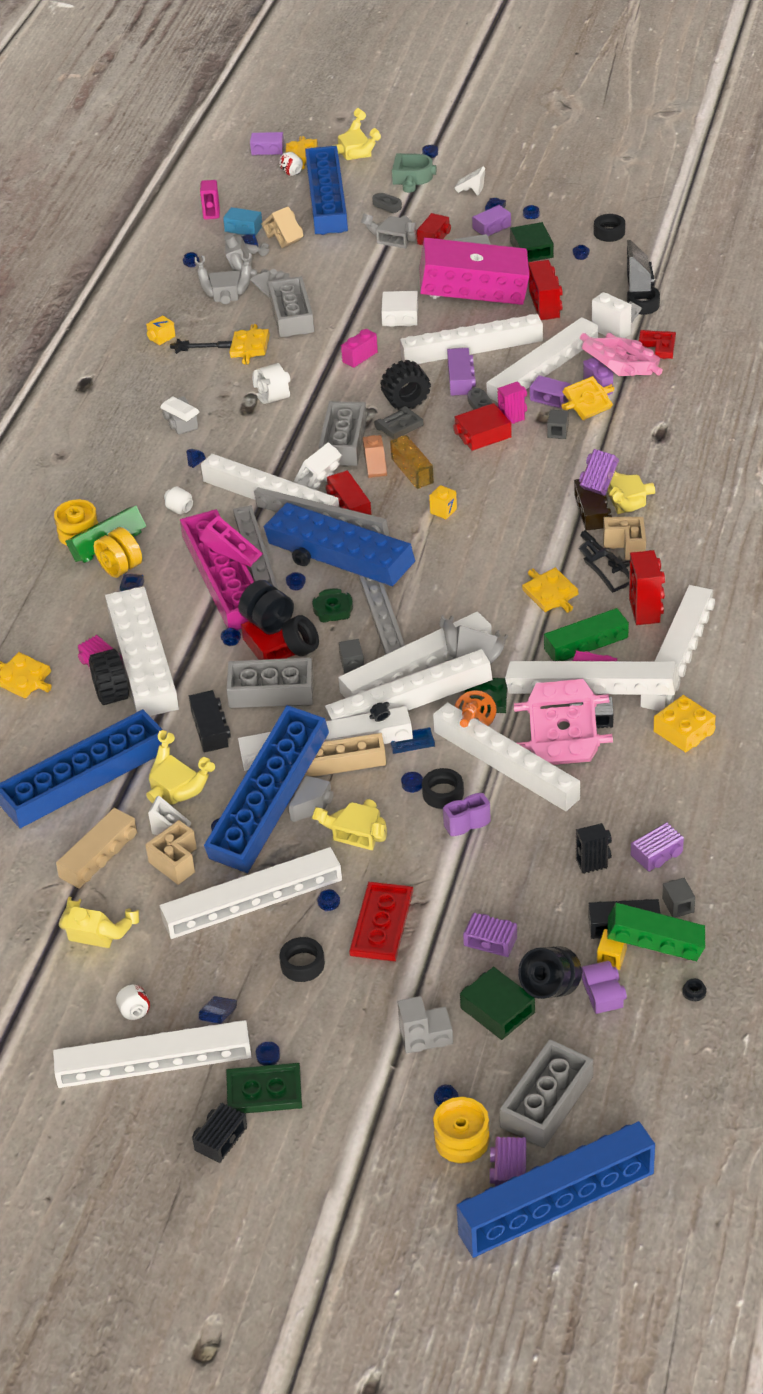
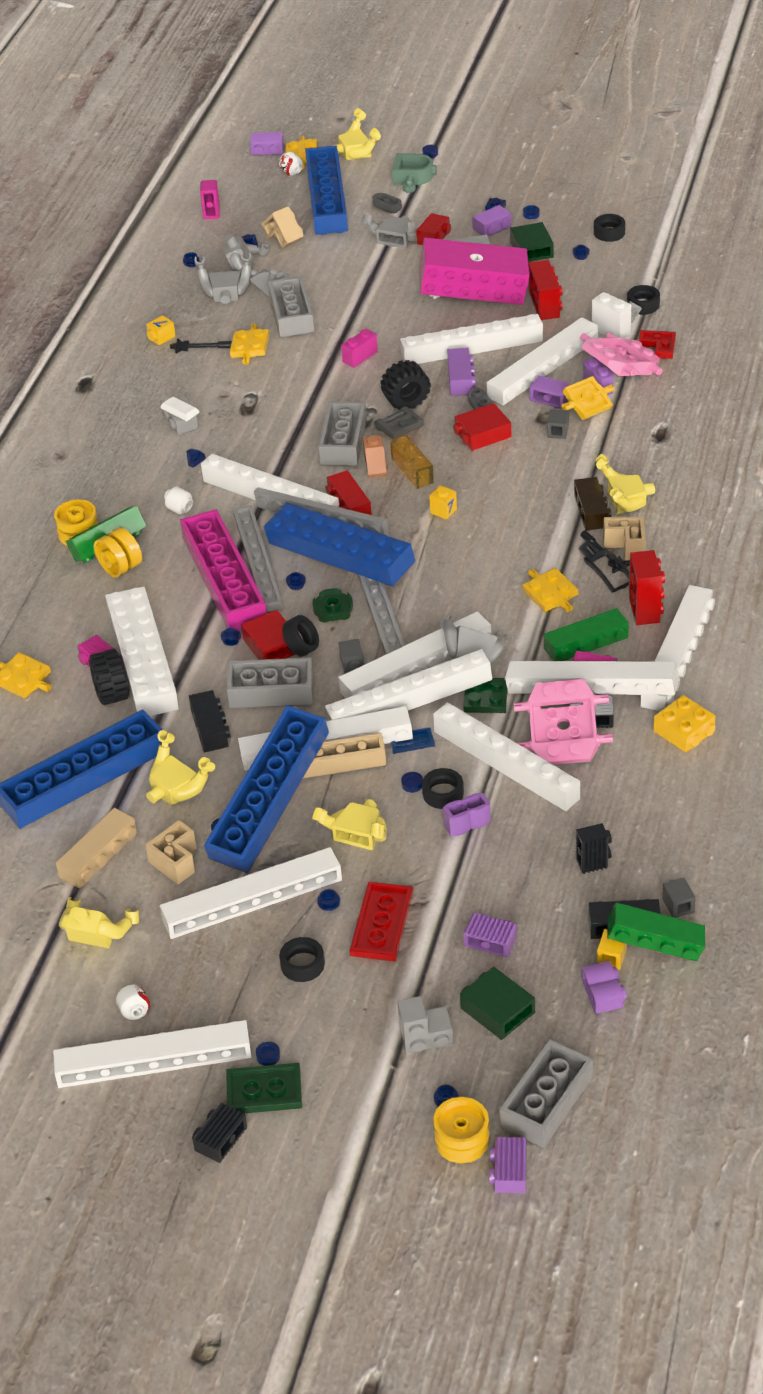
clear blue plate [120,574,144,591] -> none
white slope [148,796,191,835] -> none
dark pink slope [199,516,263,567] -> none
clear blue tile [199,996,237,1024] -> none
dark azure brick [223,207,262,236] -> none
black wheel [238,580,294,634] -> none
white brick [252,363,290,404] -> none
light grey slope [289,776,333,822] -> none
black plate [292,547,311,566] -> none
white brick [294,442,342,490] -> none
black plate [369,702,390,722] -> none
white brick [381,291,418,327] -> none
white slope [454,166,485,196] -> none
orange dish [455,691,496,728] -> none
blue brick [457,1121,655,1258] -> none
dark pink brick [497,381,527,425] -> none
black wheel [518,946,582,999] -> none
medium lavender brick [579,449,619,496] -> none
slope [627,240,654,292] -> none
medium lavender brick [631,822,684,872] -> none
black plate [682,978,707,1001] -> none

